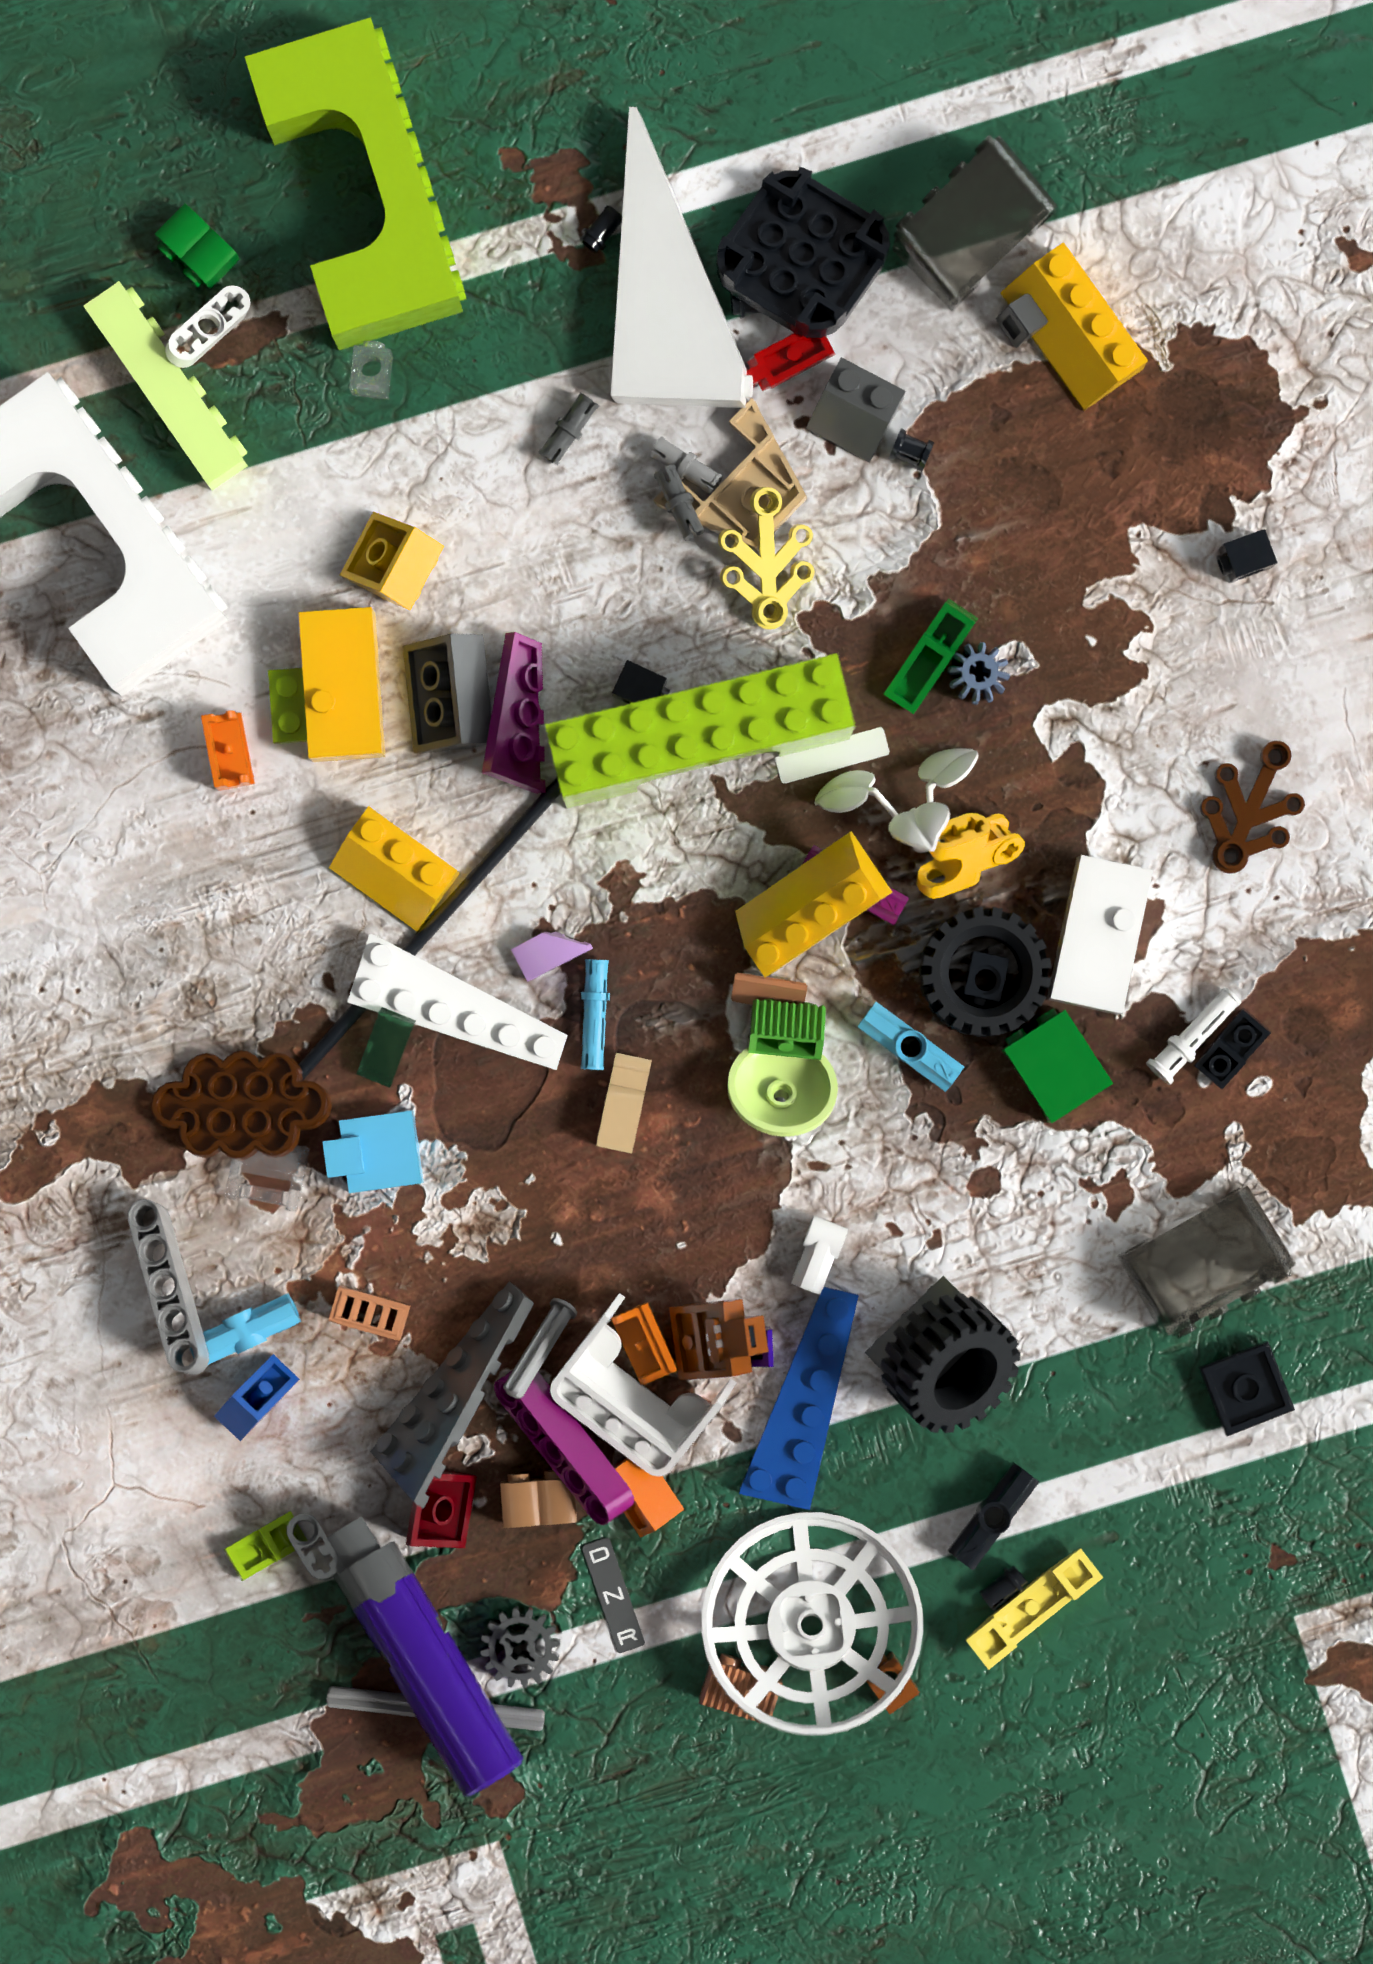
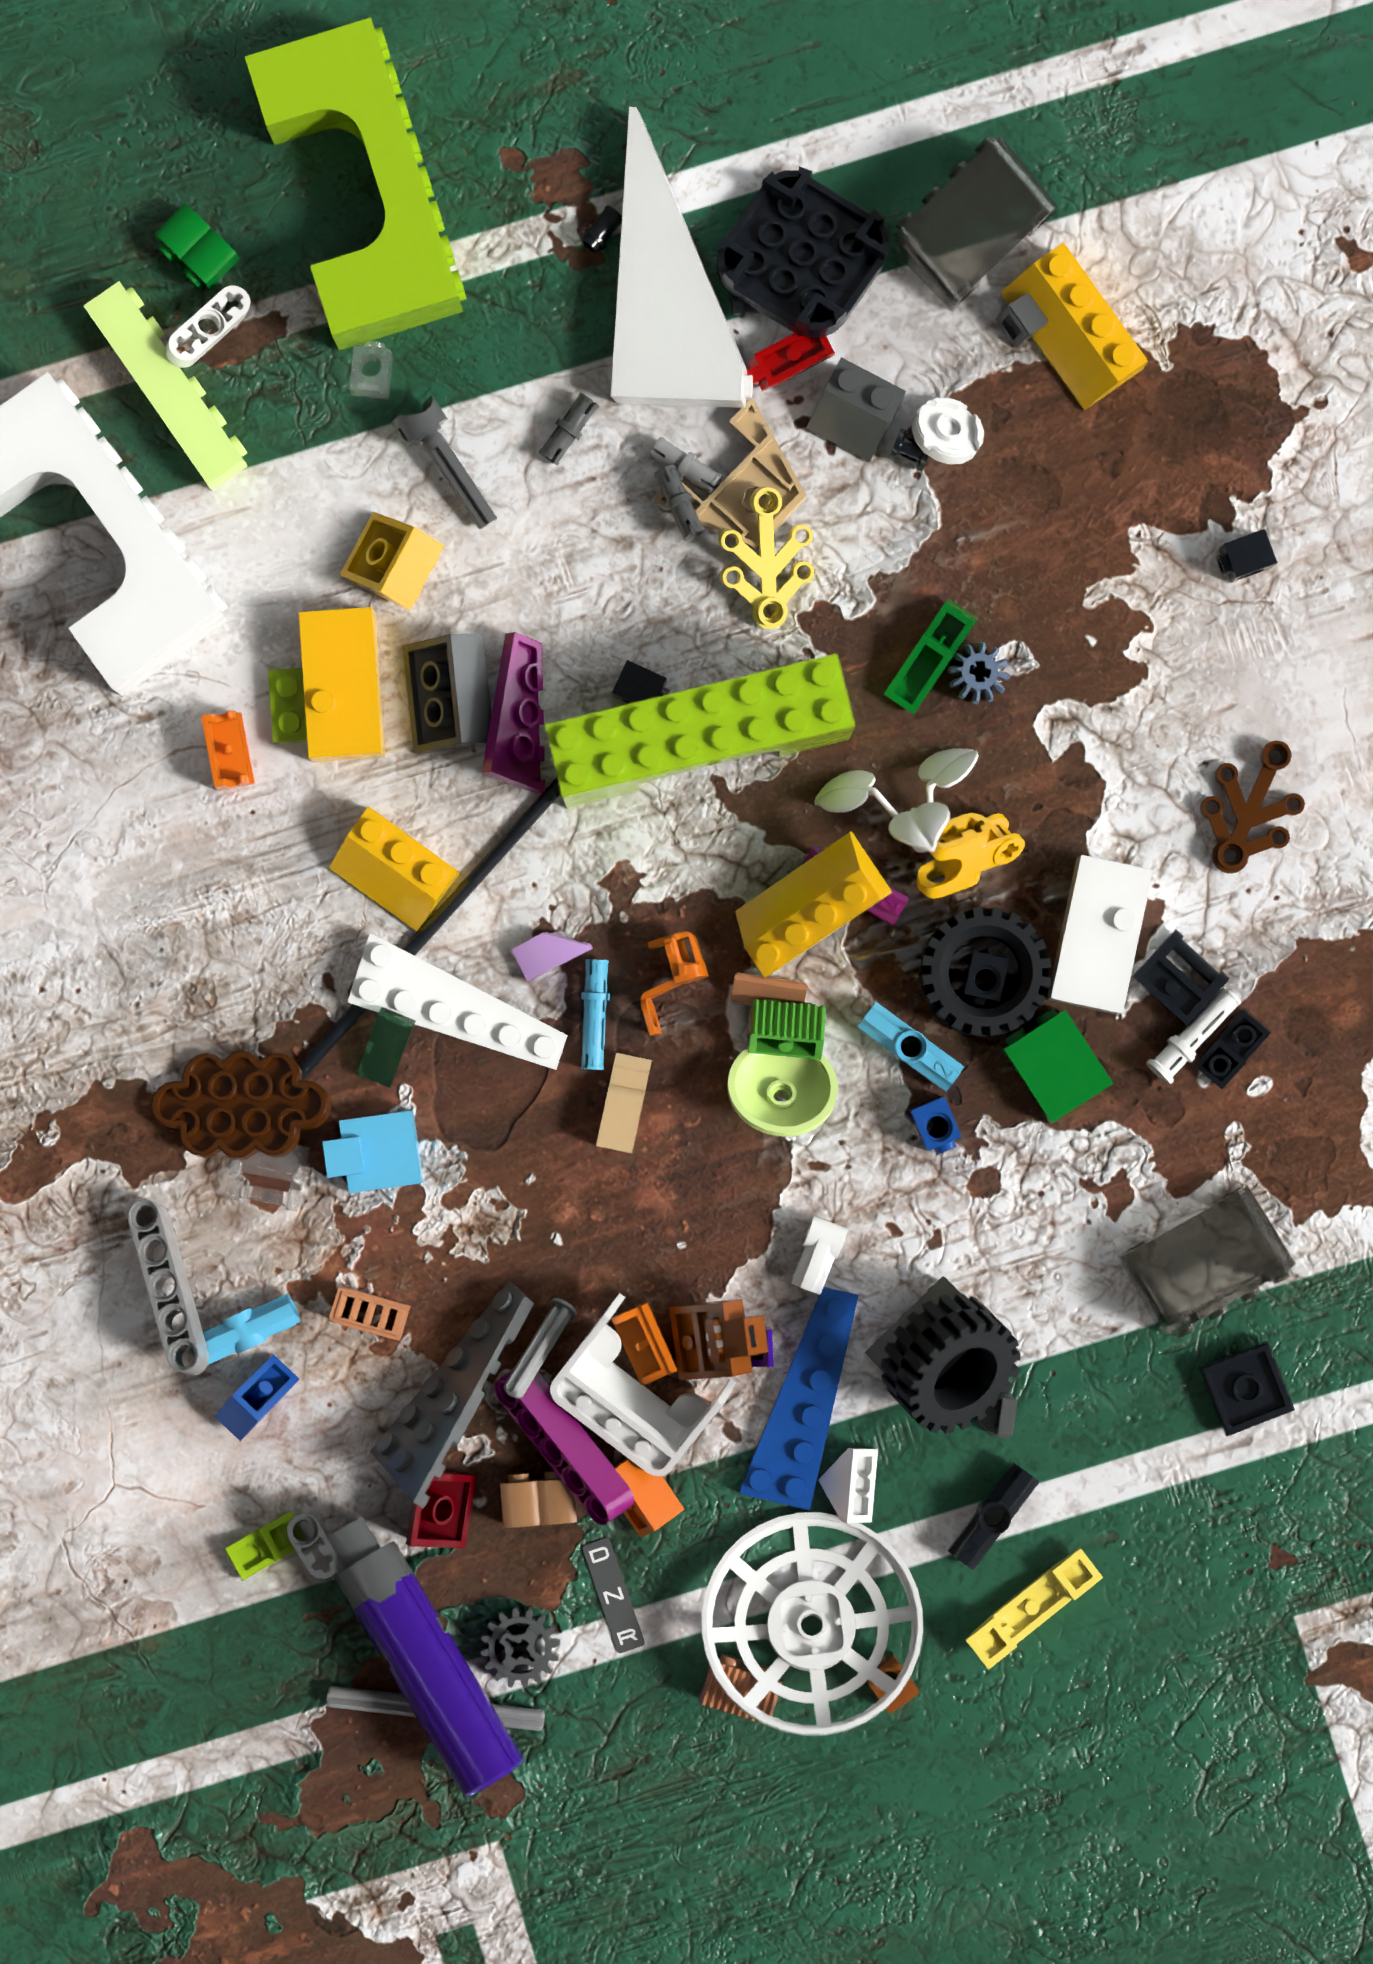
white sticker [775,727,890,784] -> none
black pin [979,1565,1028,1611] -> none
none -> dark grey piece [391,395,497,530]
none -> orange piece [641,931,709,1036]
none -> white slope [818,1448,878,1523]
none -> blue brick [909,1096,962,1155]
none -> white tile [912,397,984,464]
none -> dark grey tile [974,1395,1017,1439]
none -> black plate [1132,929,1230,1026]

